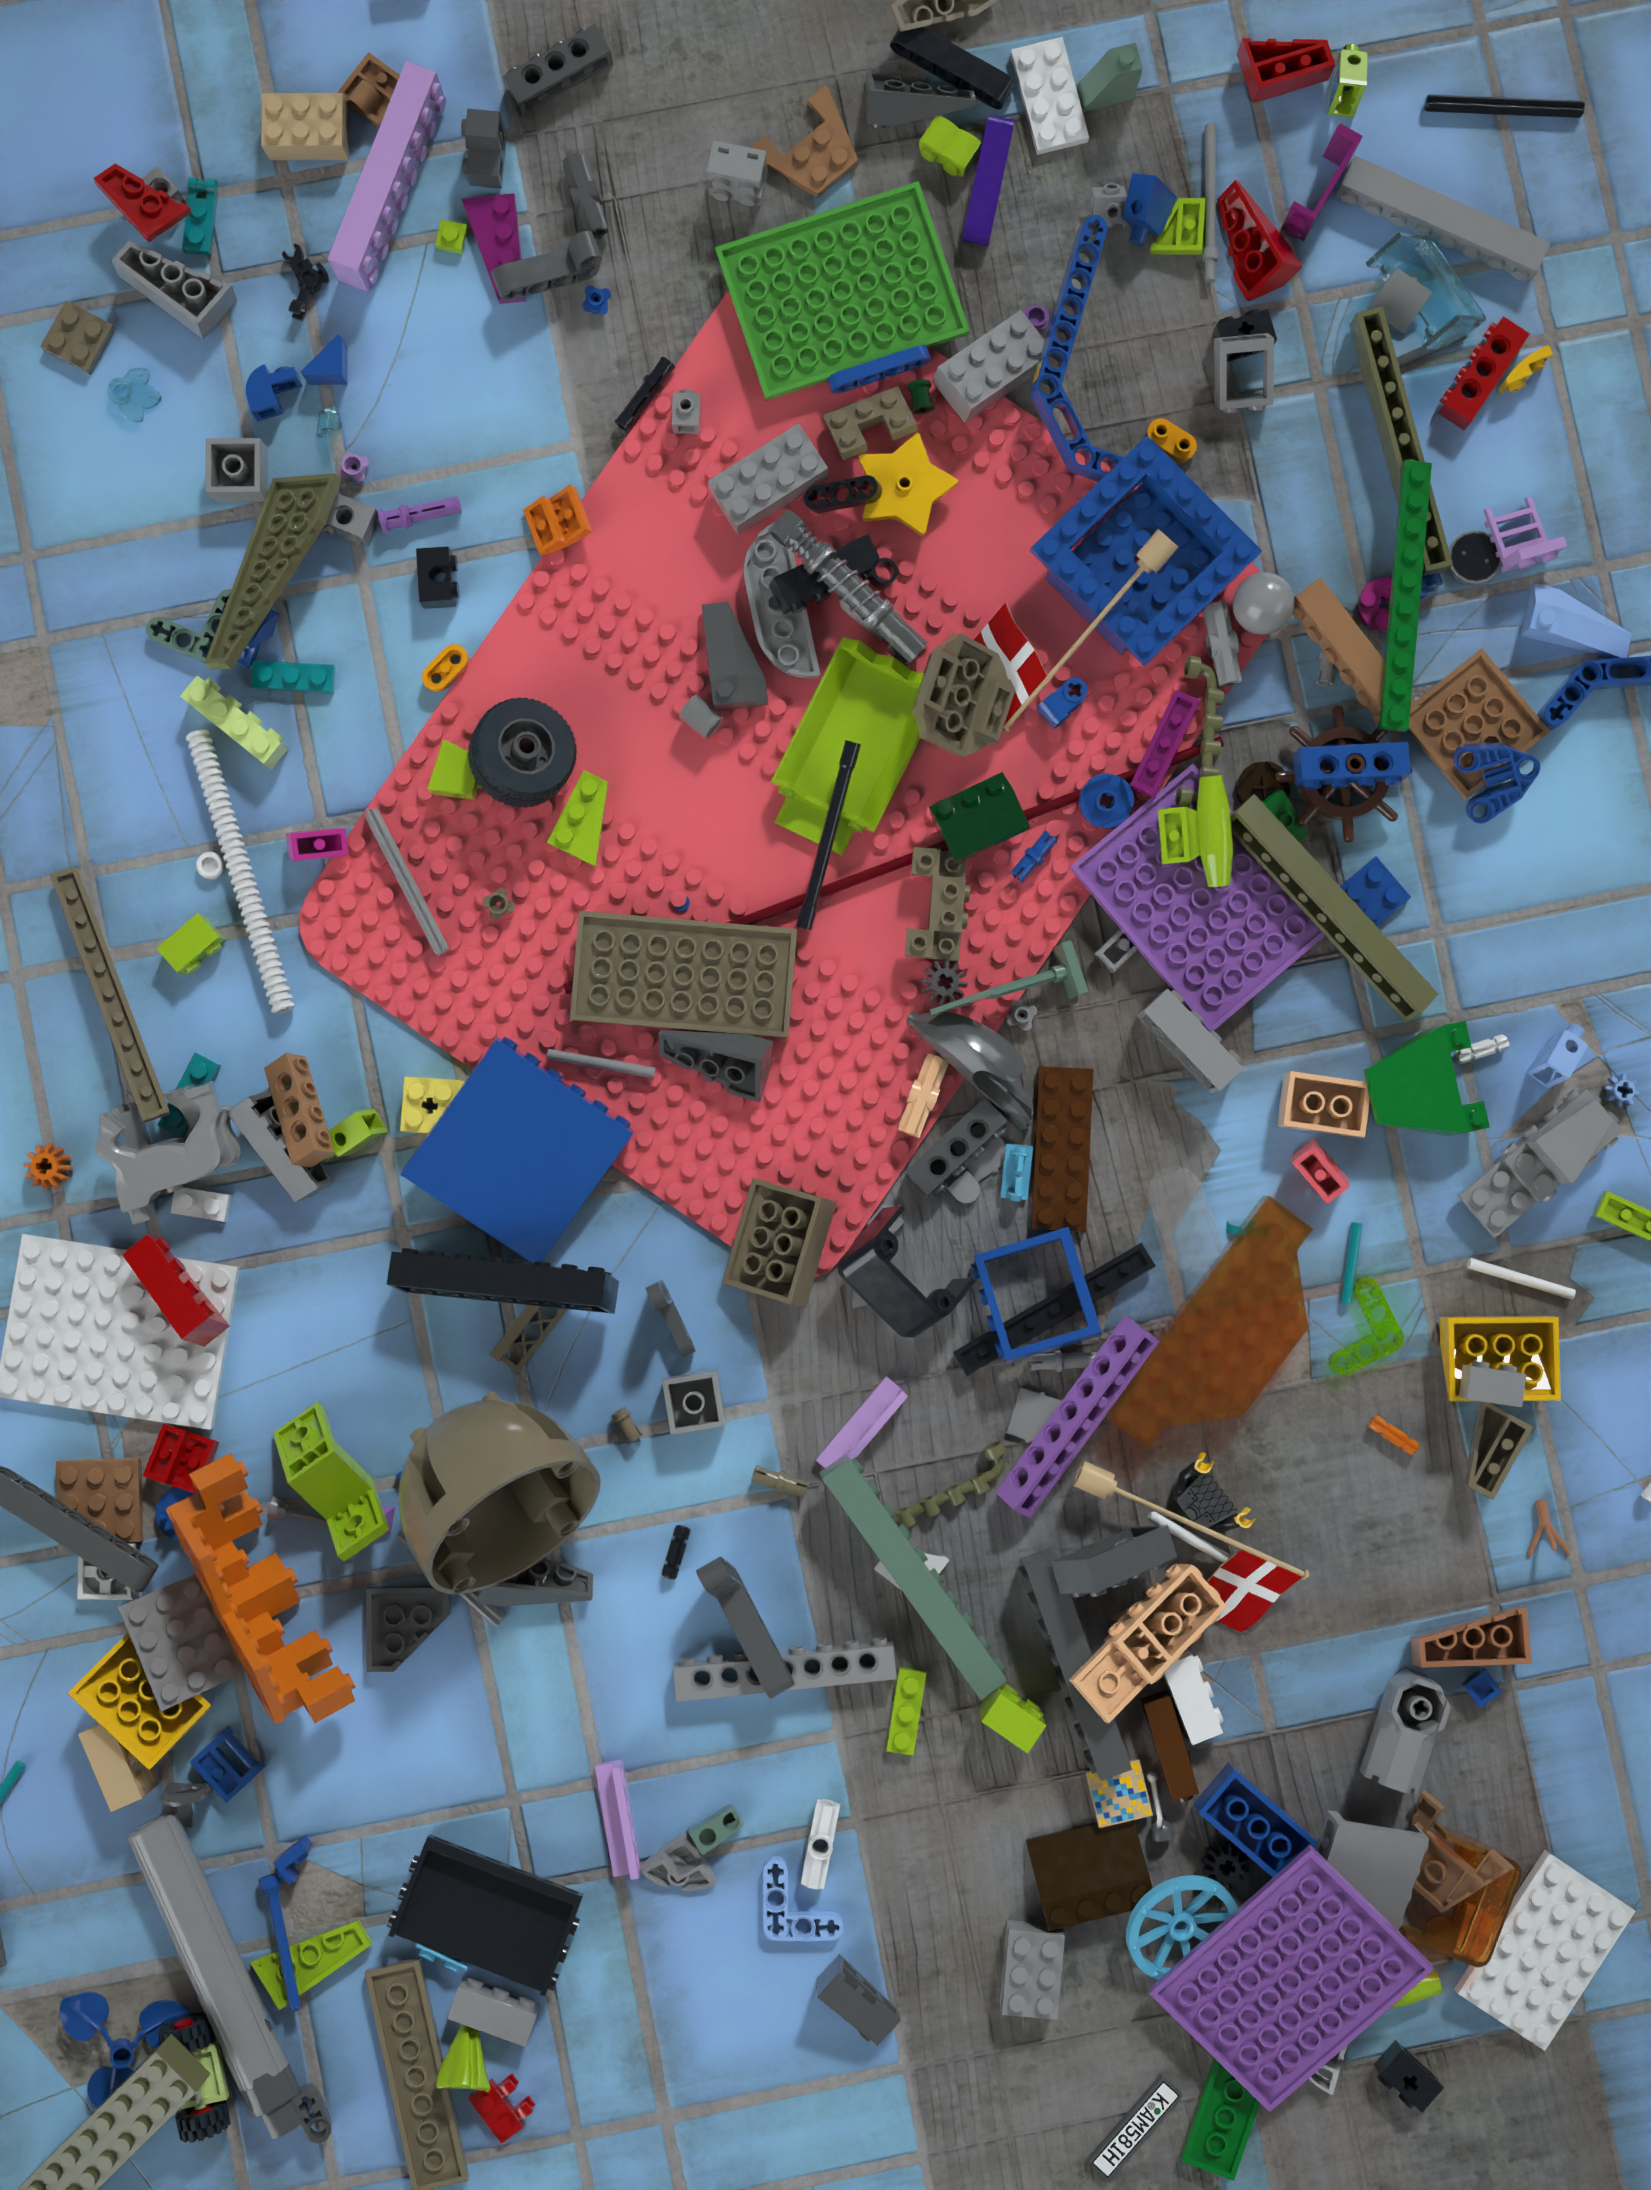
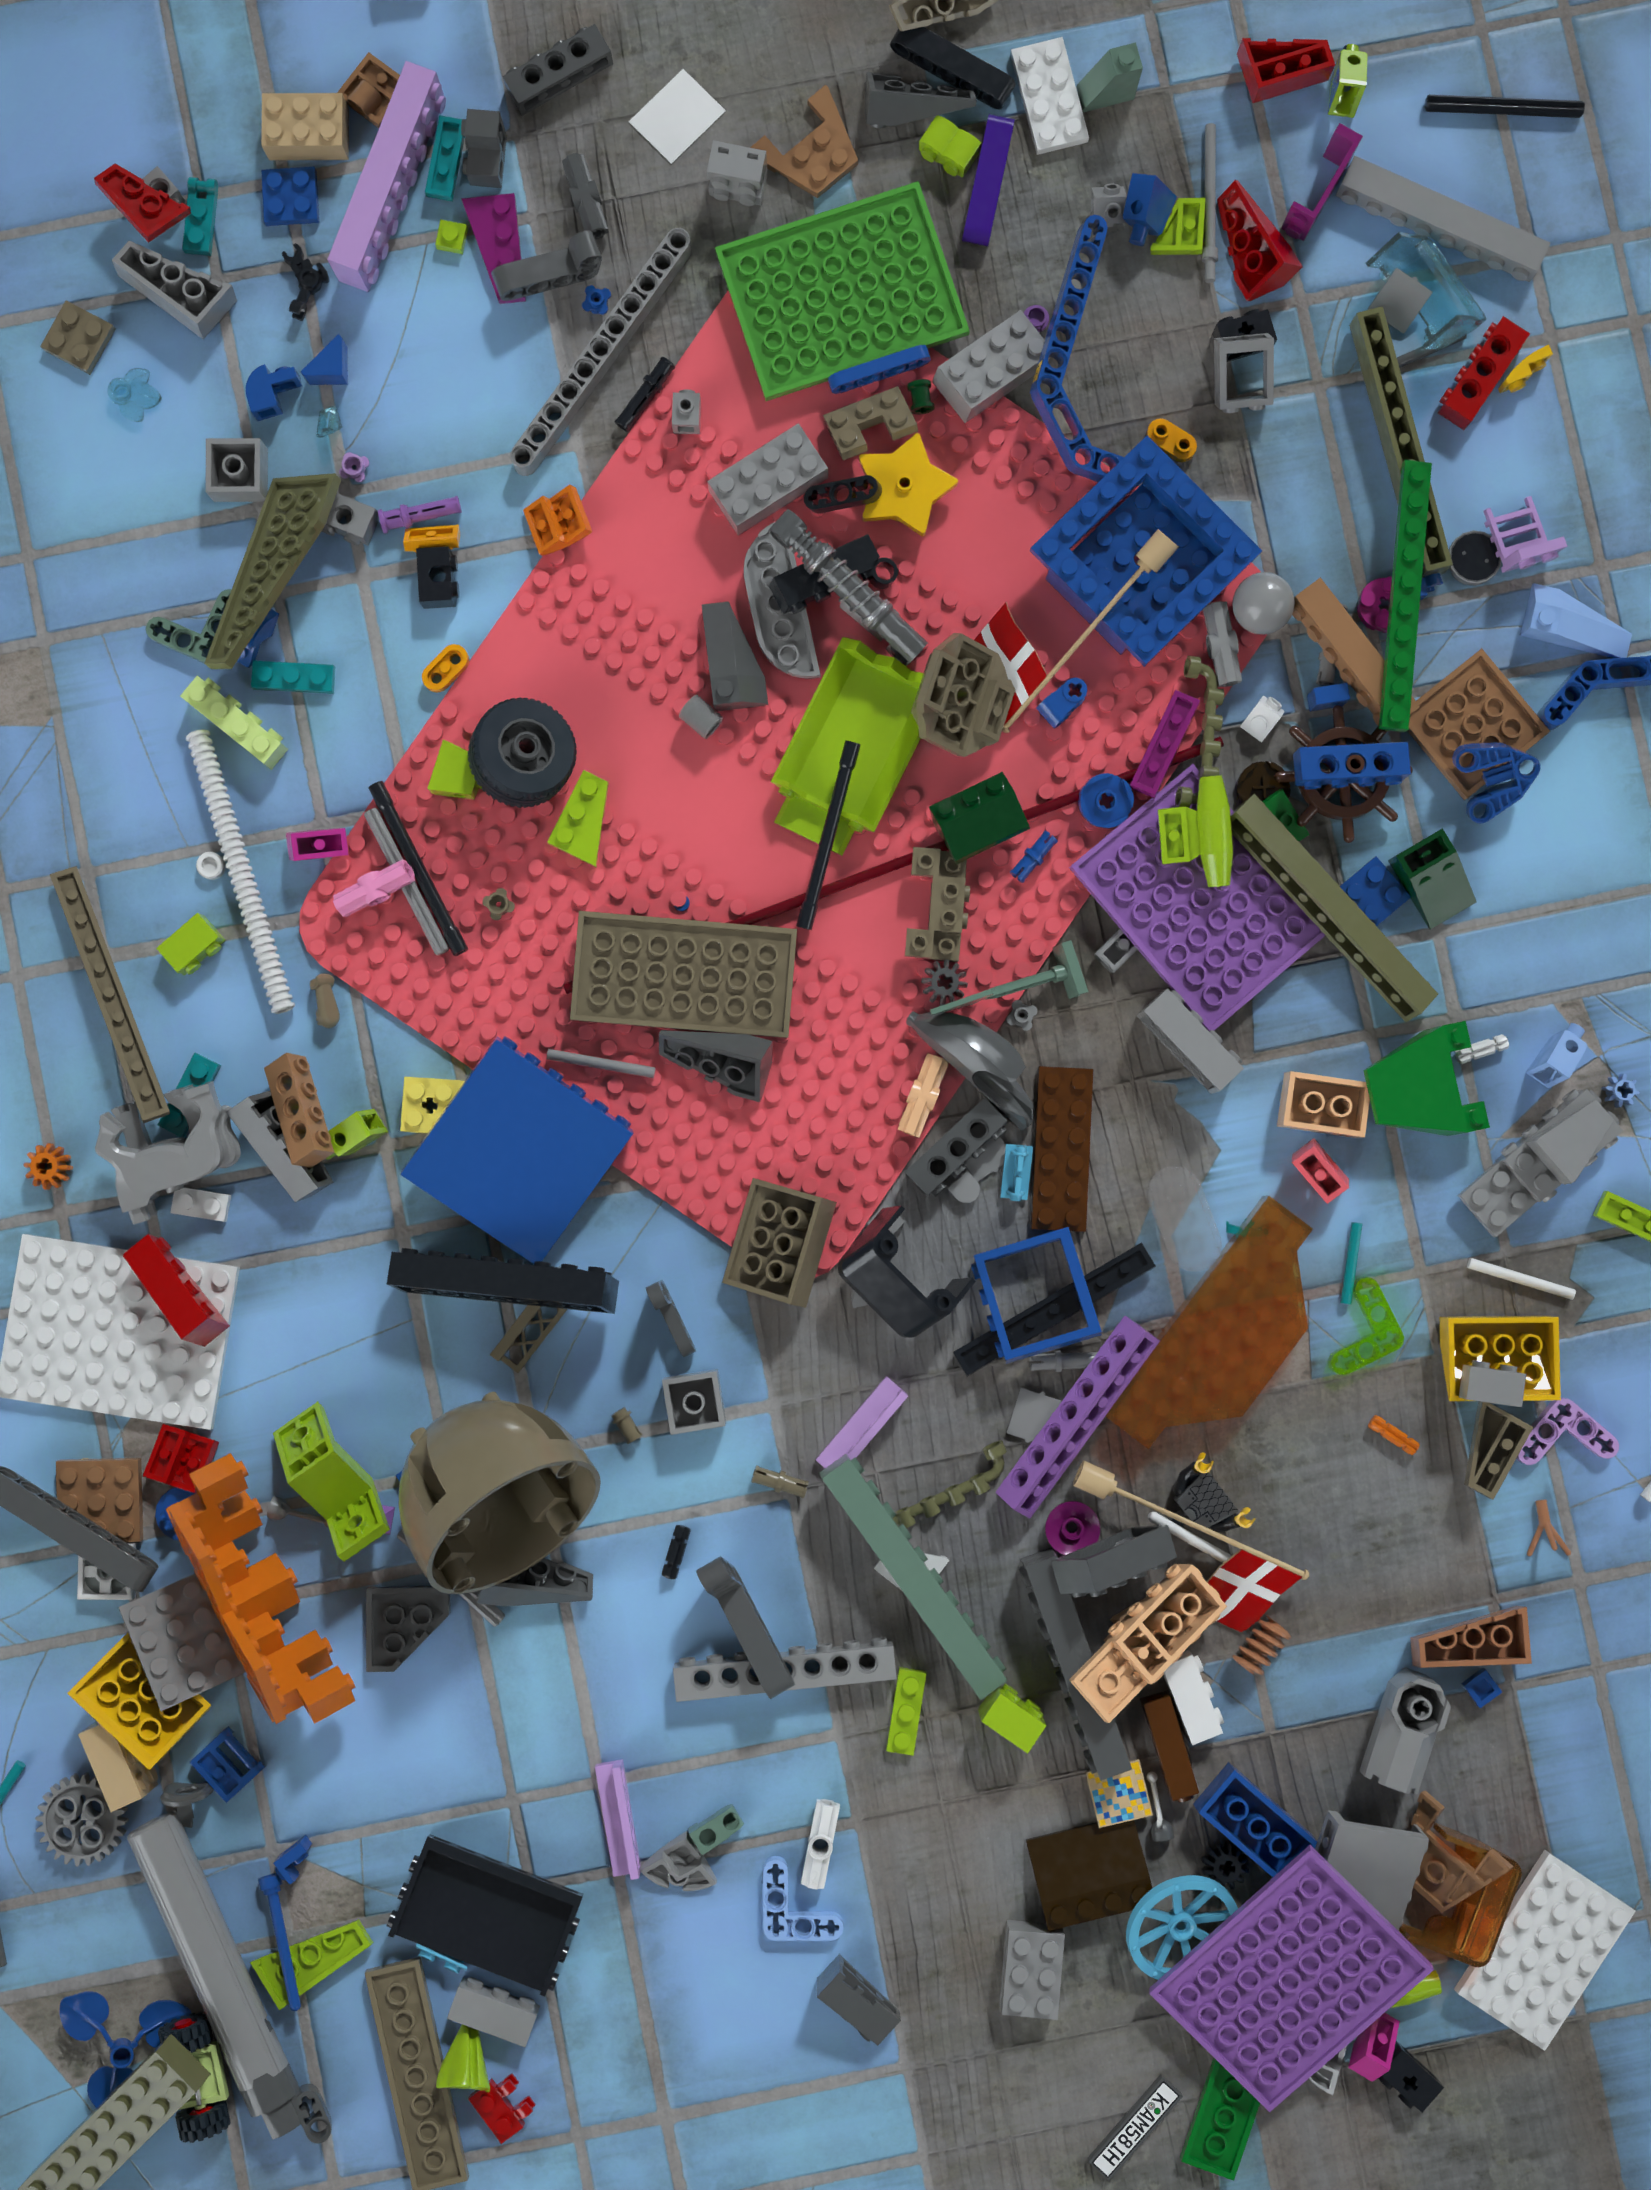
none -> light grey gear [35,1772,129,1867]
none -> blue plate [261,166,320,226]
none -> dark tan piece [310,973,340,1028]
none -> bright pink piece [333,859,415,917]
none -> black piece [368,781,468,956]
none -> light orange plate [403,525,460,552]
none -> teal plate [425,115,465,202]
none -> light grey beam [510,228,692,476]
none -> white sticker [629,69,726,164]
none -> magenta dish [1045,1501,1100,1555]
none -> nougat piece [1232,1615,1291,1676]
none -> white bracket [1240,696,1285,743]
none -> blue piece [1307,683,1350,712]
none -> dark pink slope [1348,2013,1400,2082]
none -> dark green slope [1388,828,1477,930]
none -> lavender beam [1516,1398,1619,1465]

